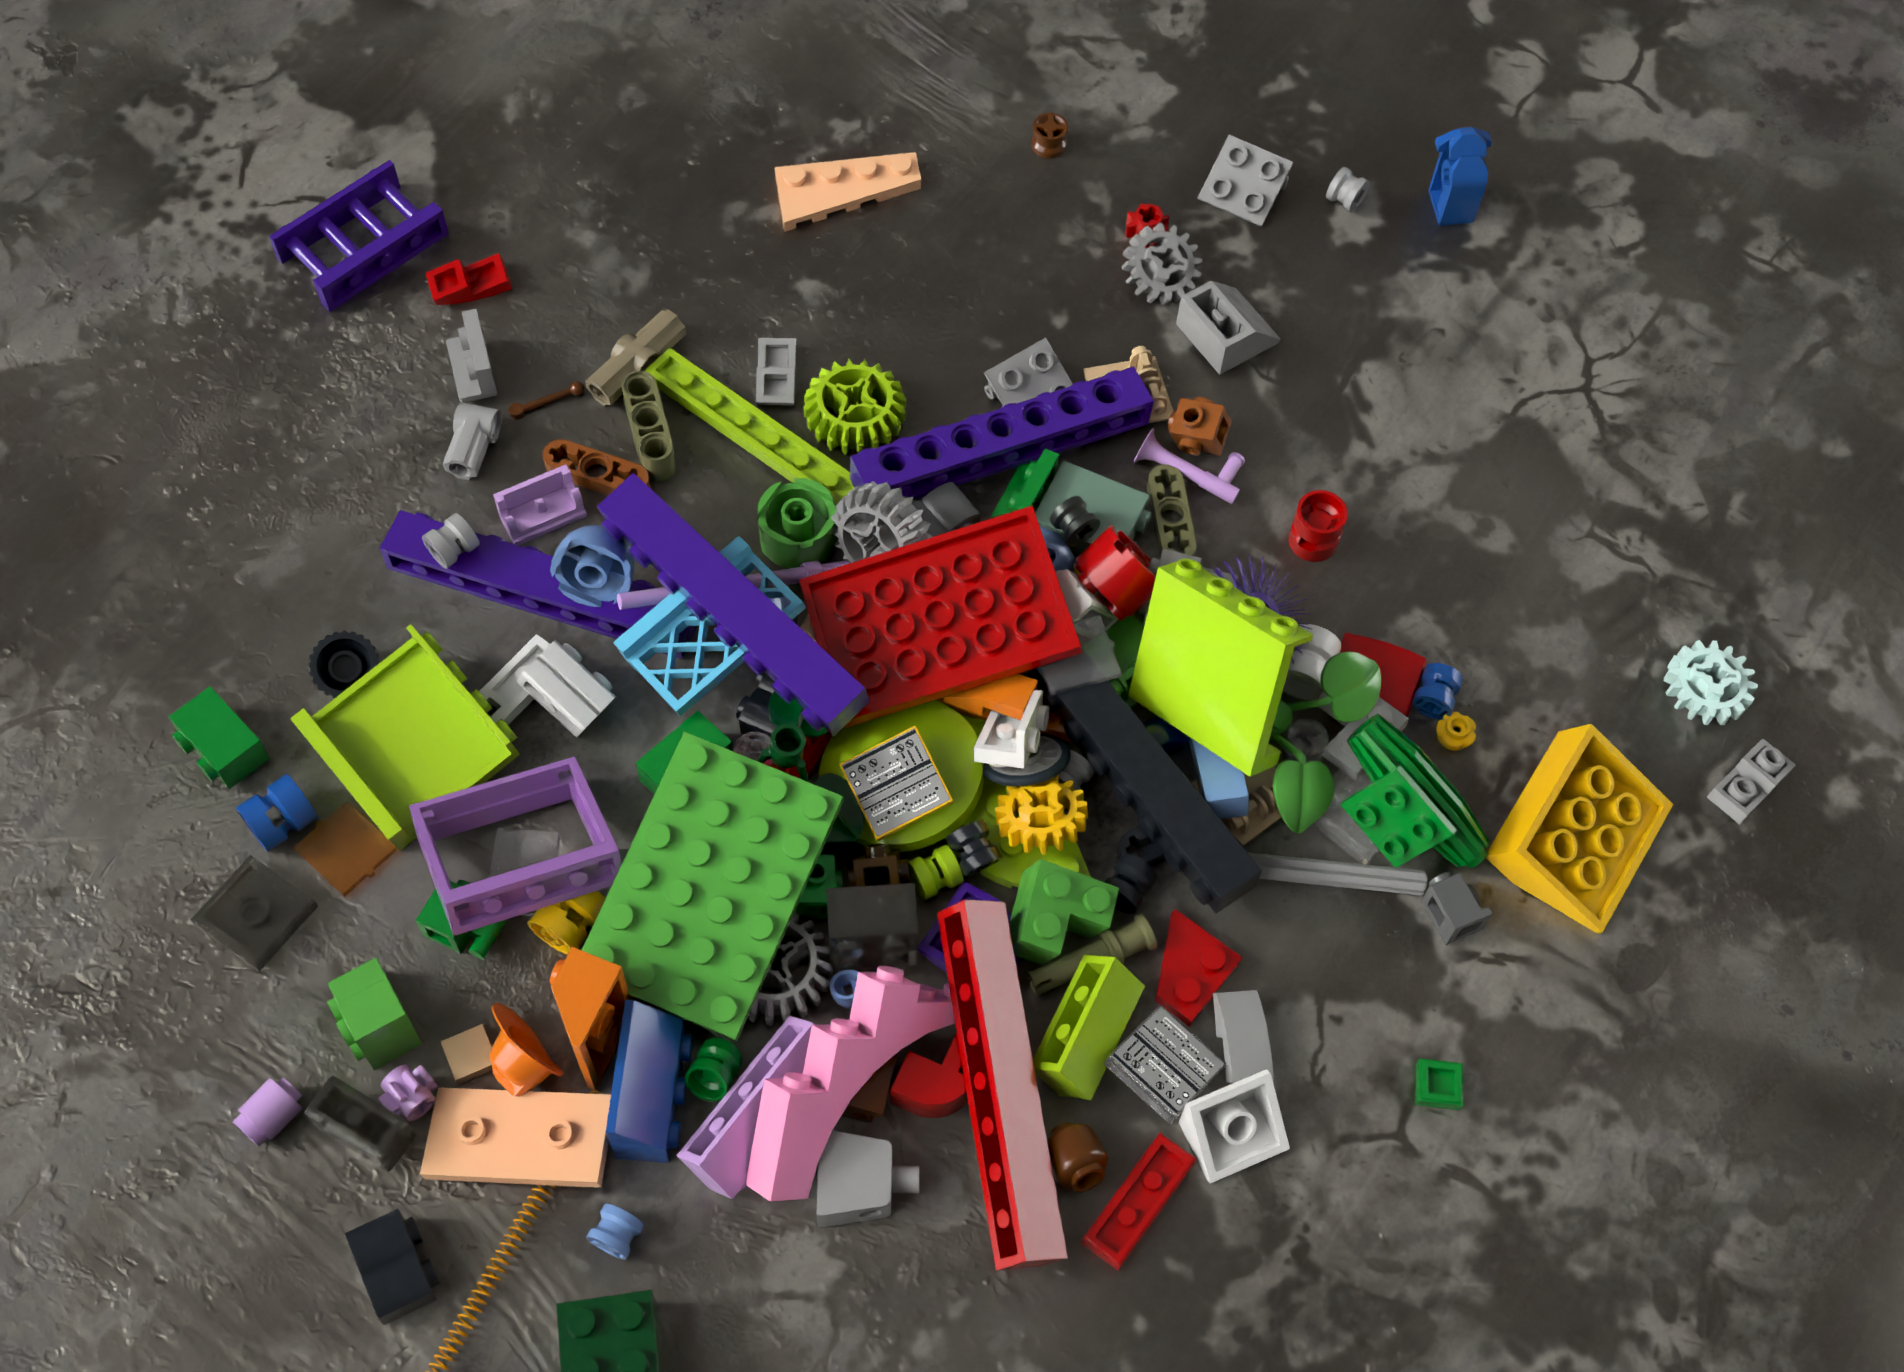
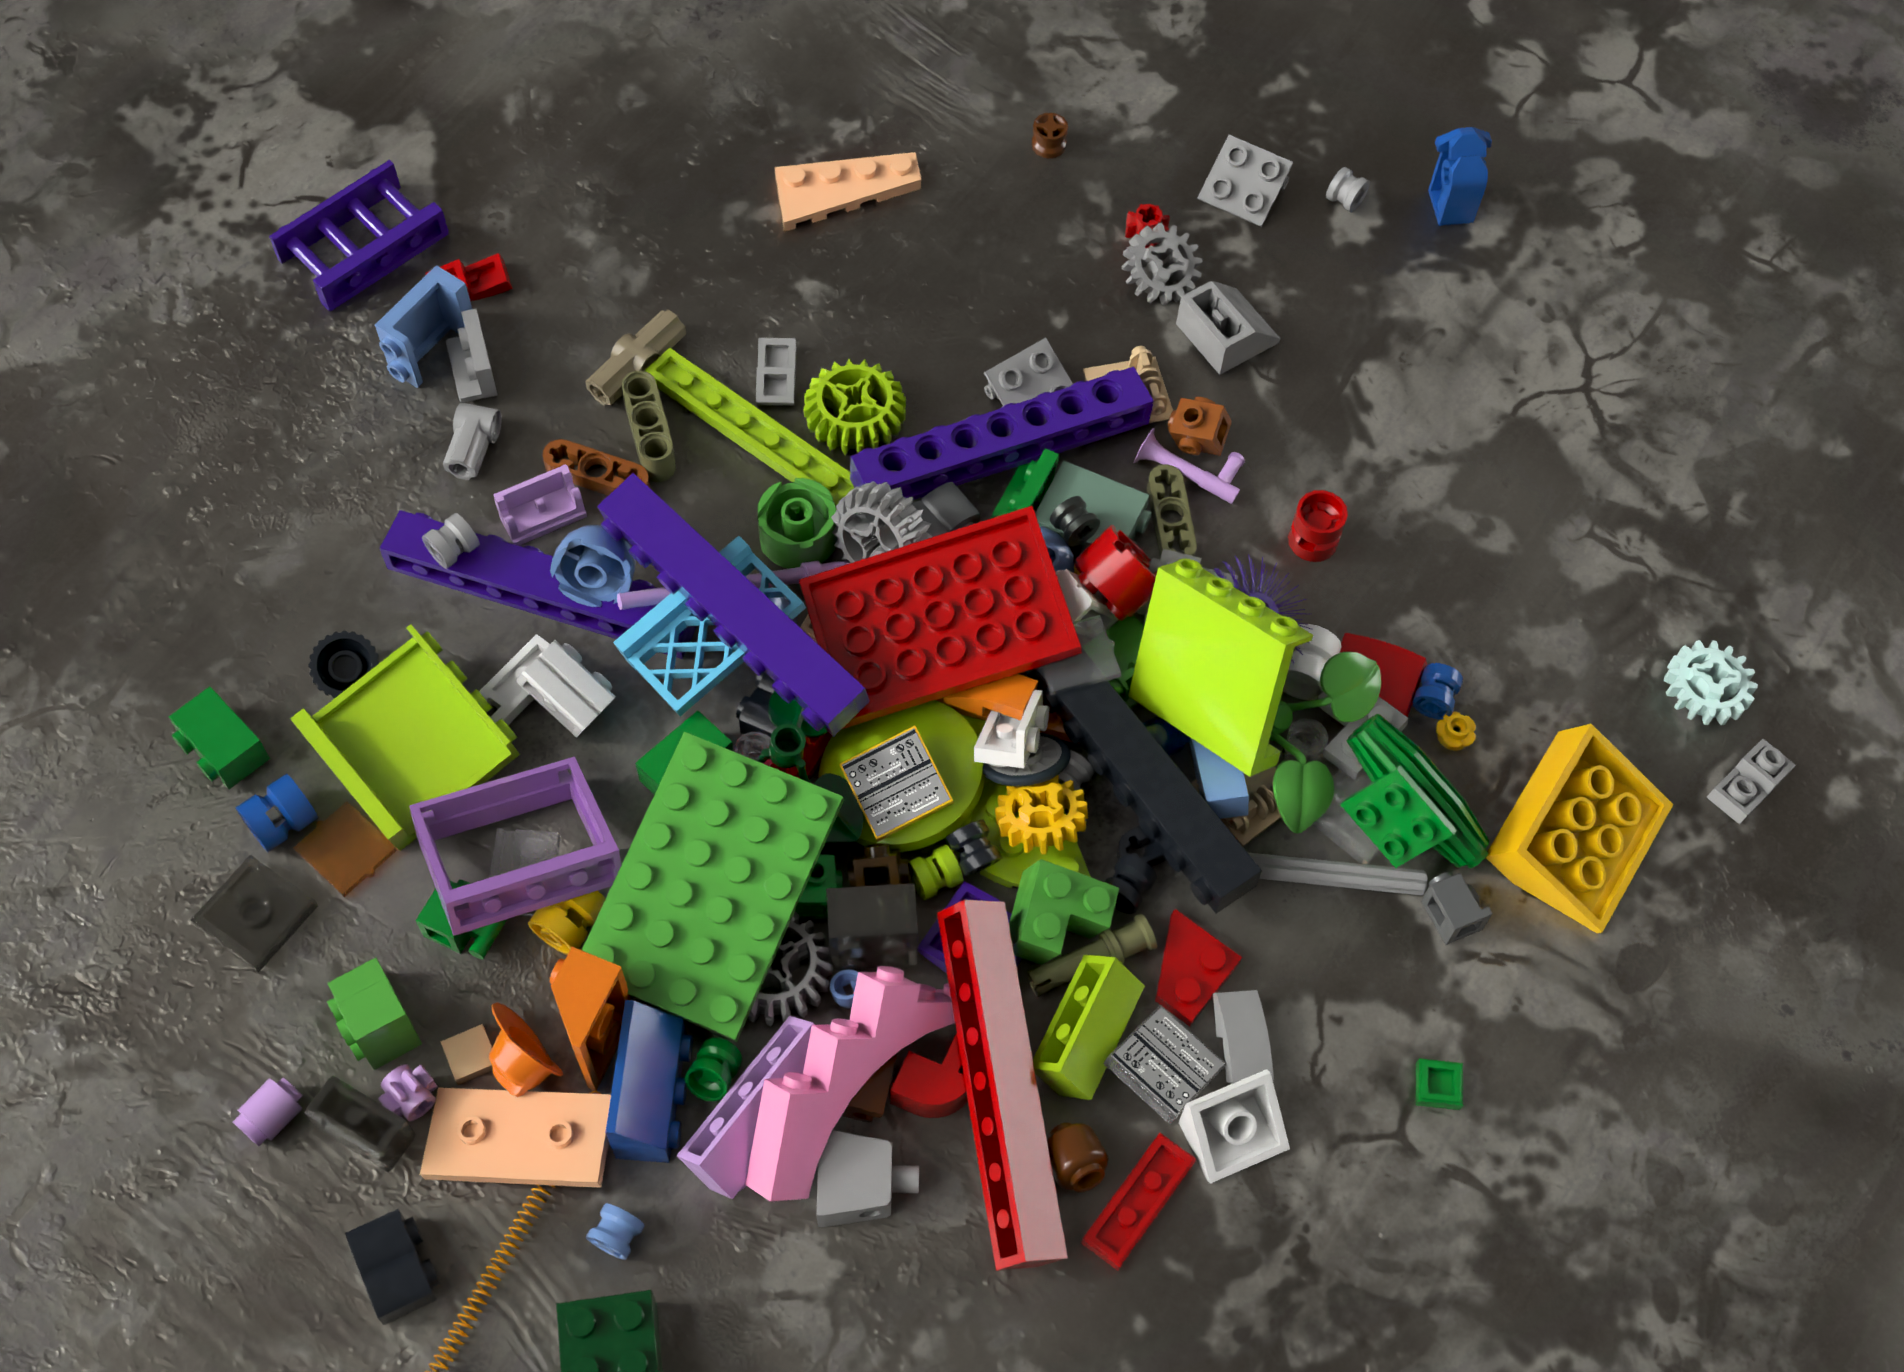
reddish brown hinge [508,381,585,420] -> none
none -> medium blue panel [375,265,472,388]

